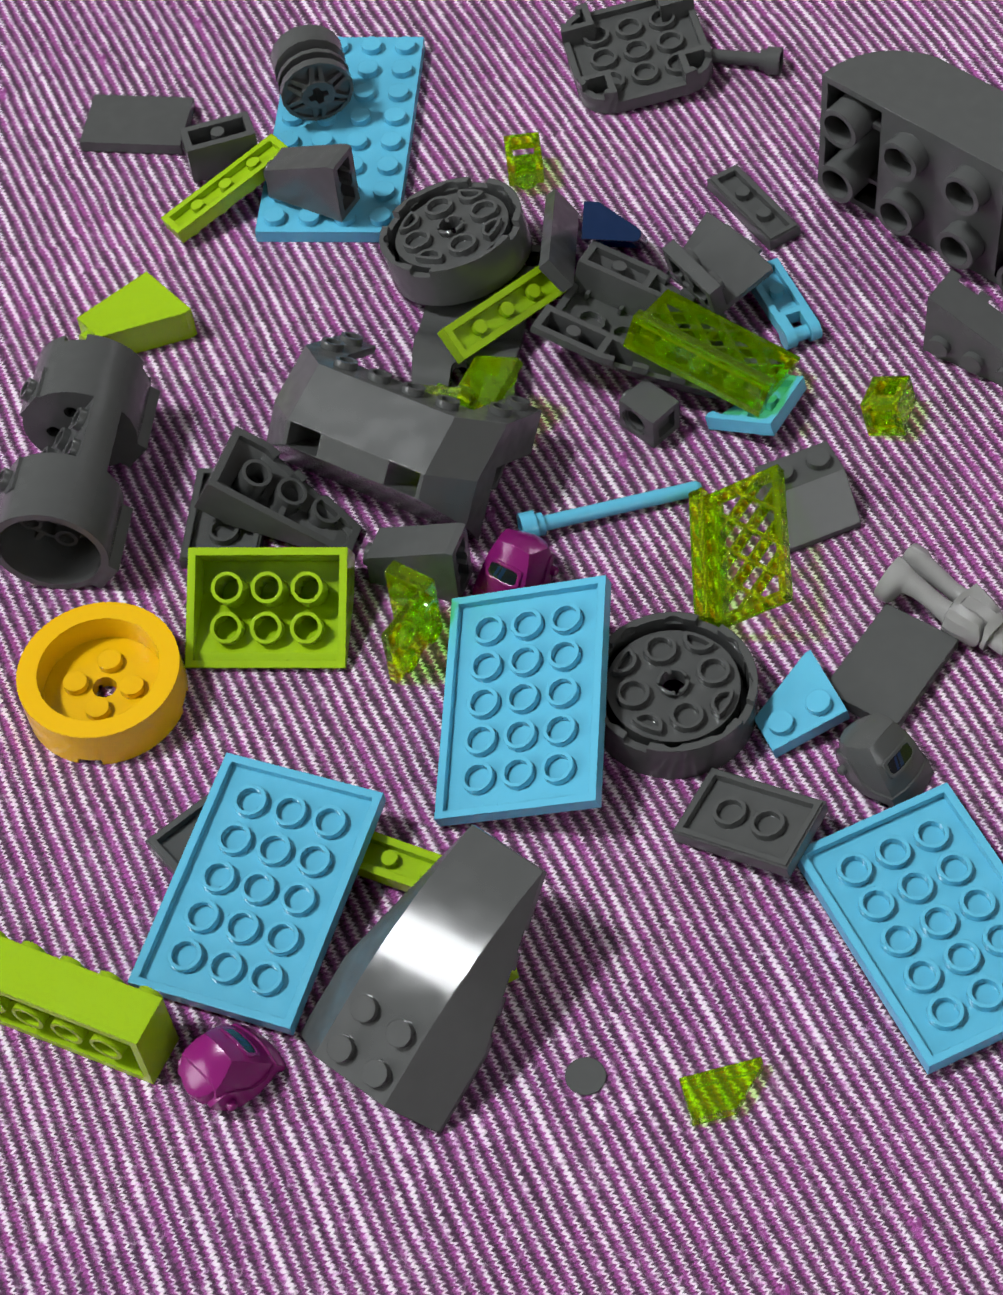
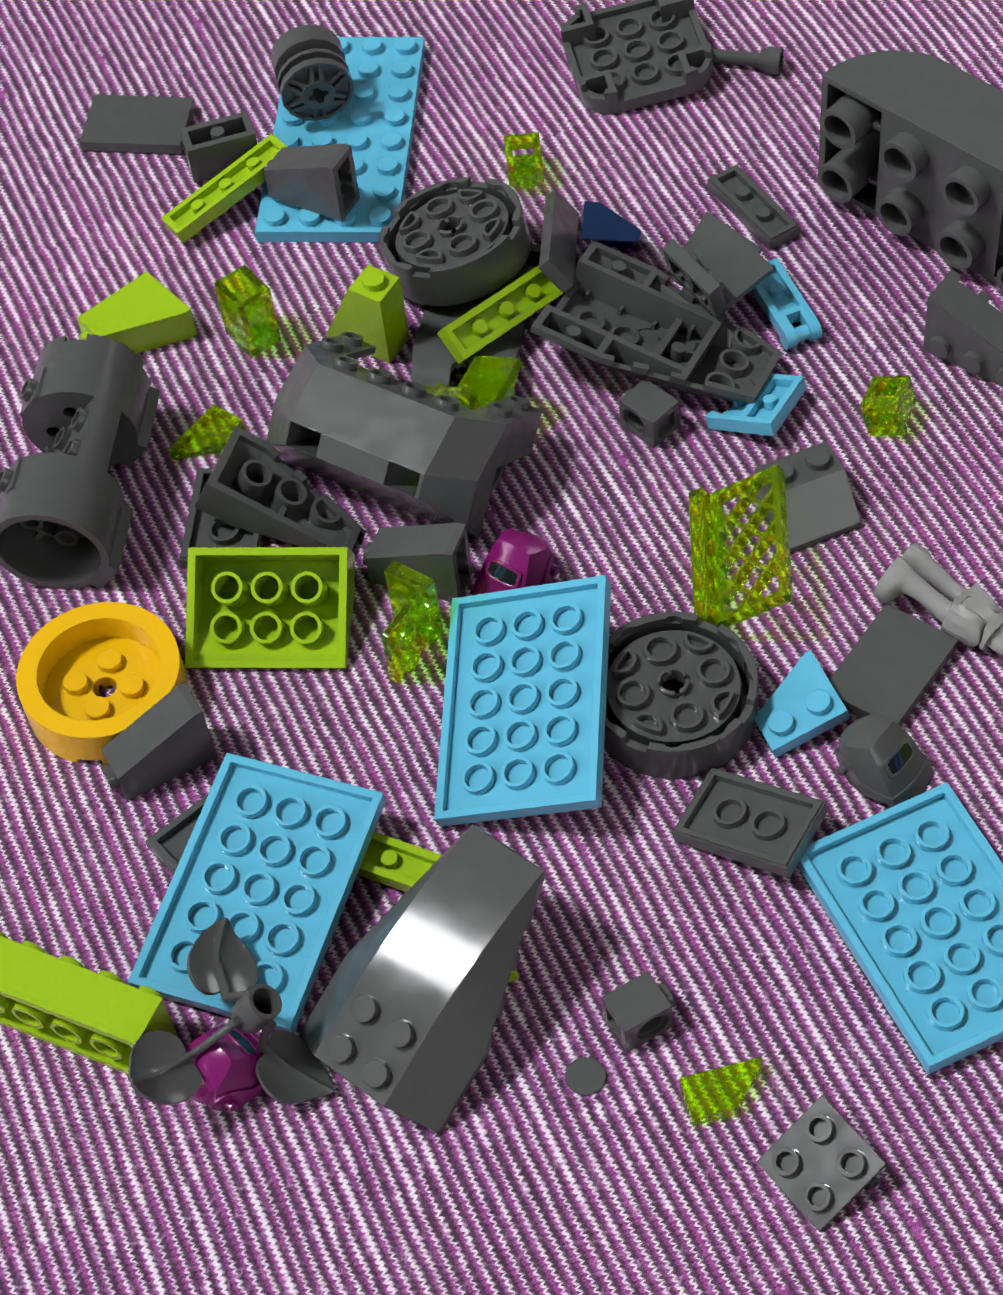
medium azure piece [516,481,703,537] -> none
clear neon green fence [623,289,801,417] -> none
none -> dark grey slope [101,682,217,801]
none -> dark grey plant [128,918,335,1105]
none -> clear neon green tile [168,404,244,460]
none -> clear neon green brick [214,265,281,358]
none -> lime slope [327,265,409,363]
none -> dark grey brick [601,971,675,1053]
none -> dark grey hinge [757,1095,887,1232]

